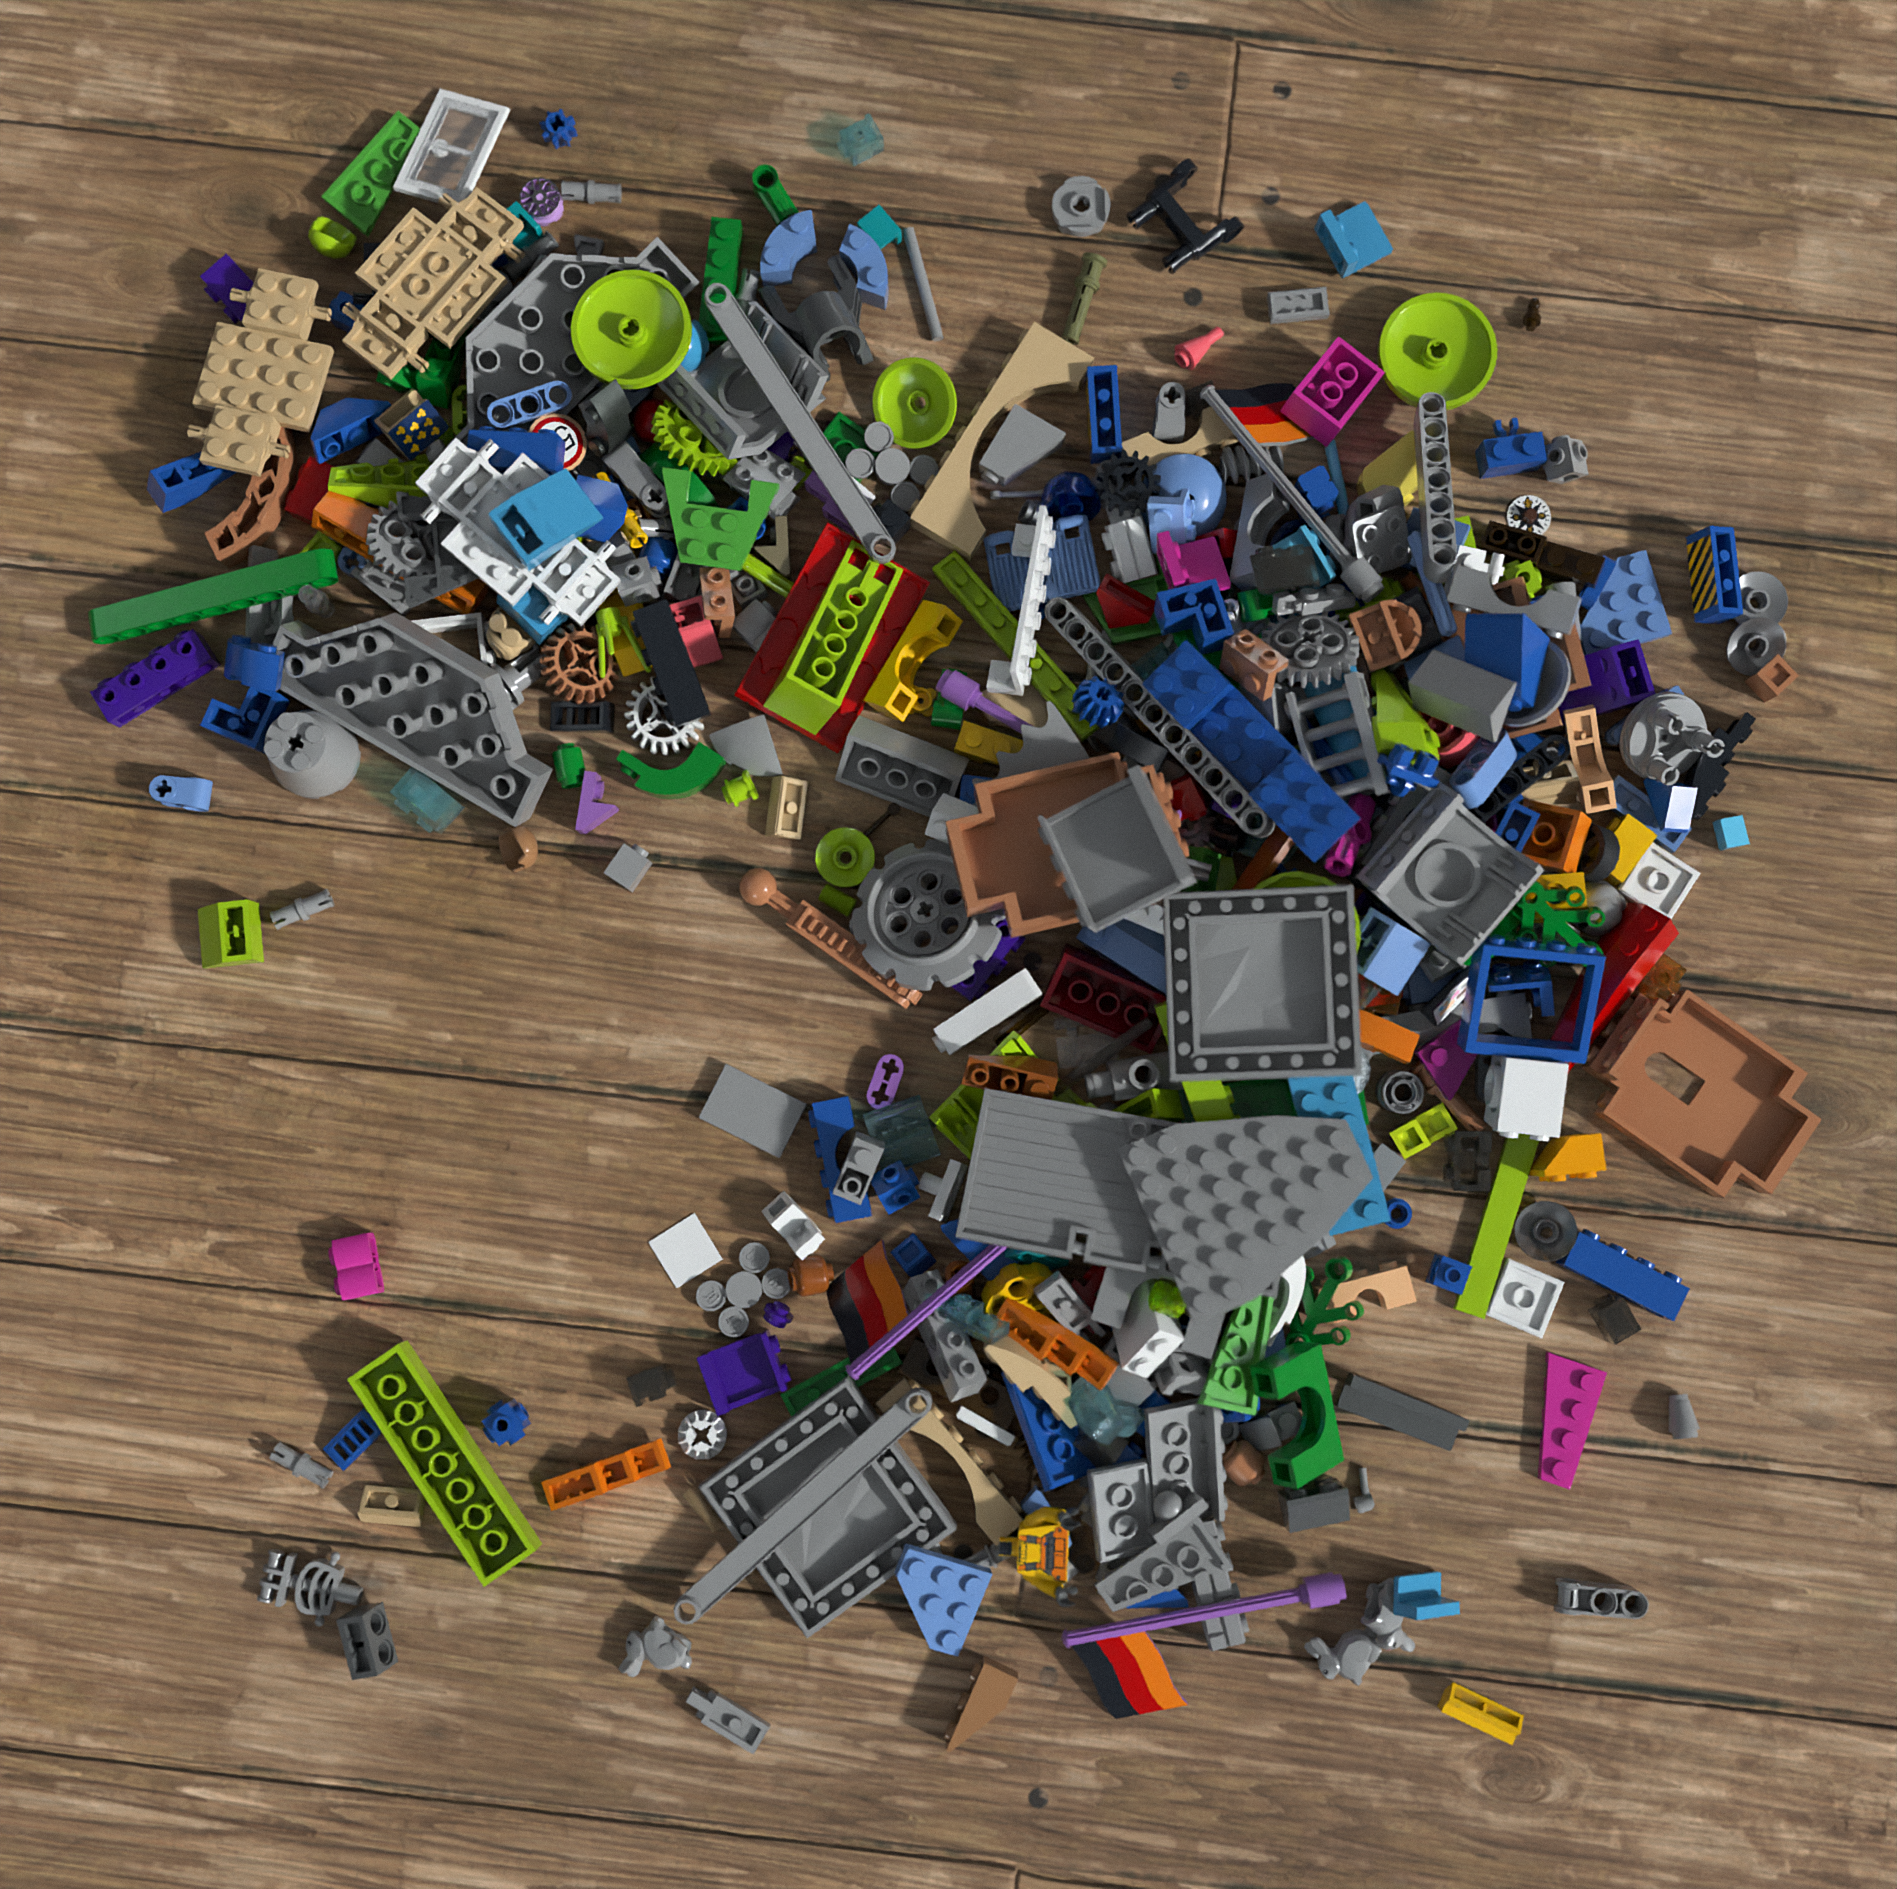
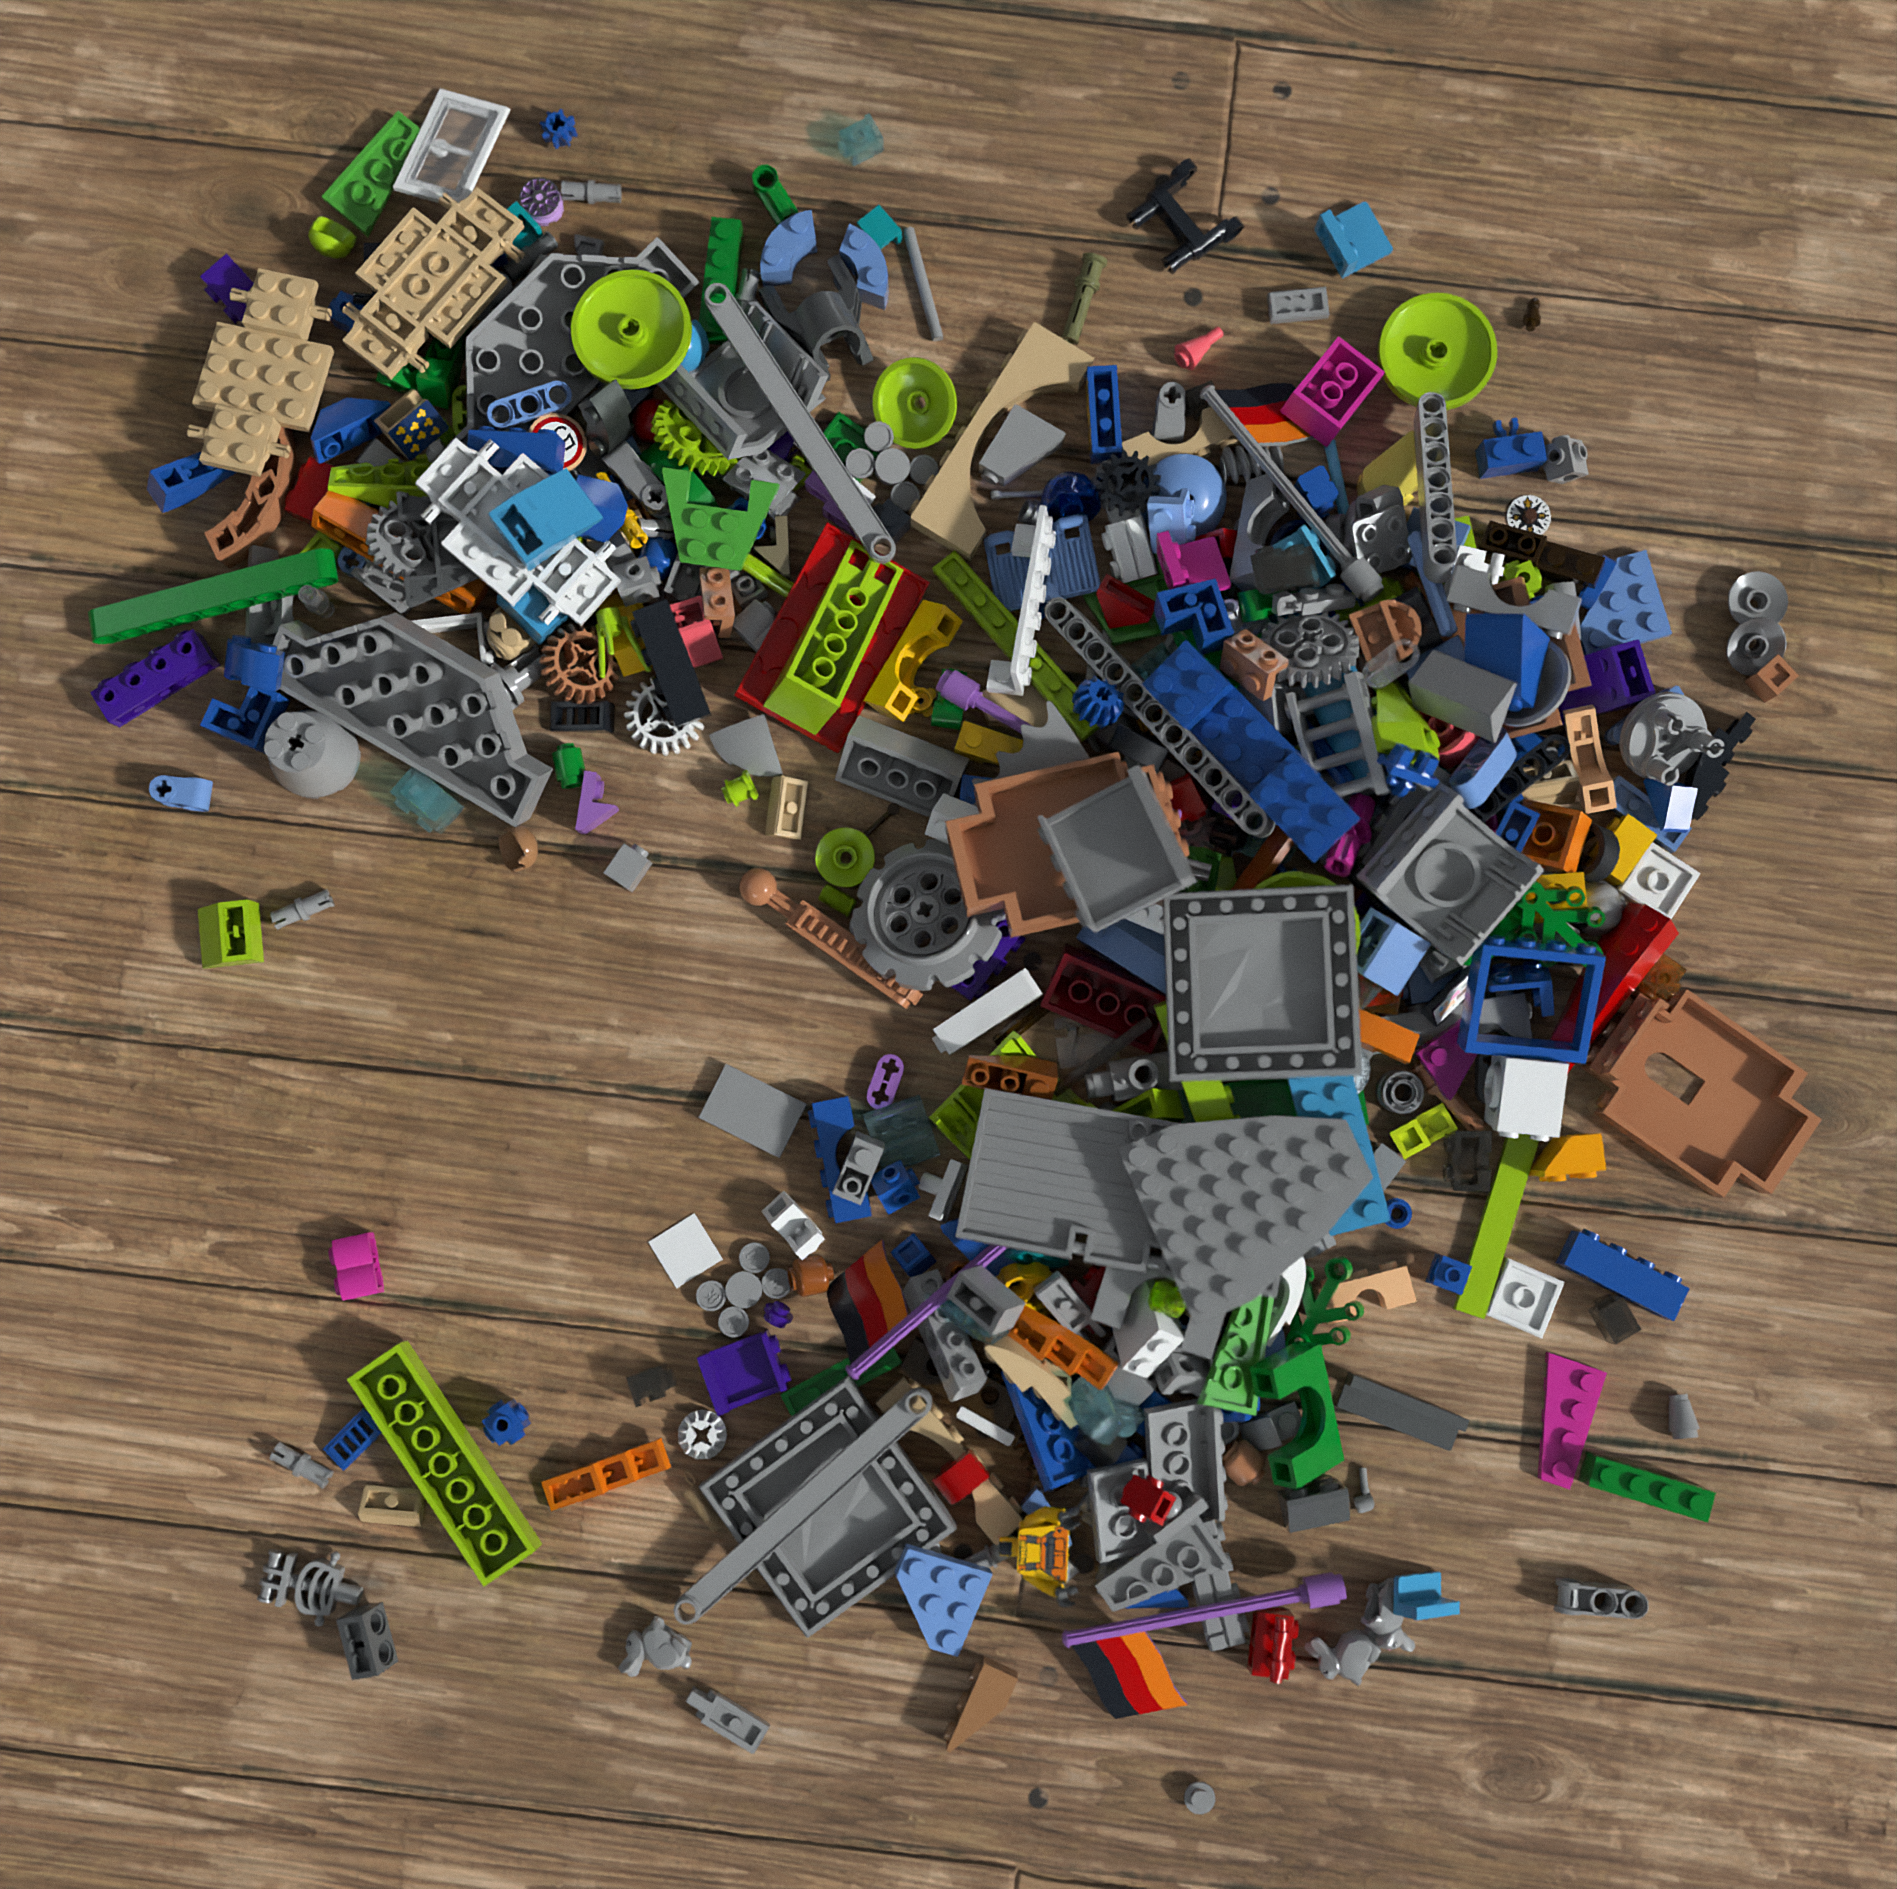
green arch [616,742,727,799] -> none
light grey plate [1052,176,1110,237] -> none
yellow piece [1437,1682,1524,1745] -> none
flat silver dish [1515,1201,1578,1262] -> none
blue brick [1686,526,1743,624] -> none
medium azure slope [1712,815,1750,851] -> none
none -> red brick [931,1448,989,1505]
none -> light grey brick [947,1265,1026,1336]
none -> red brick [1120,1474,1177,1526]
none -> light grey plate [1184,1781,1215,1814]
none -> red brick [1247,1608,1299,1684]
none -> clear piece [1362,639,1420,688]
none -> green brick [1578,1451,1716,1523]

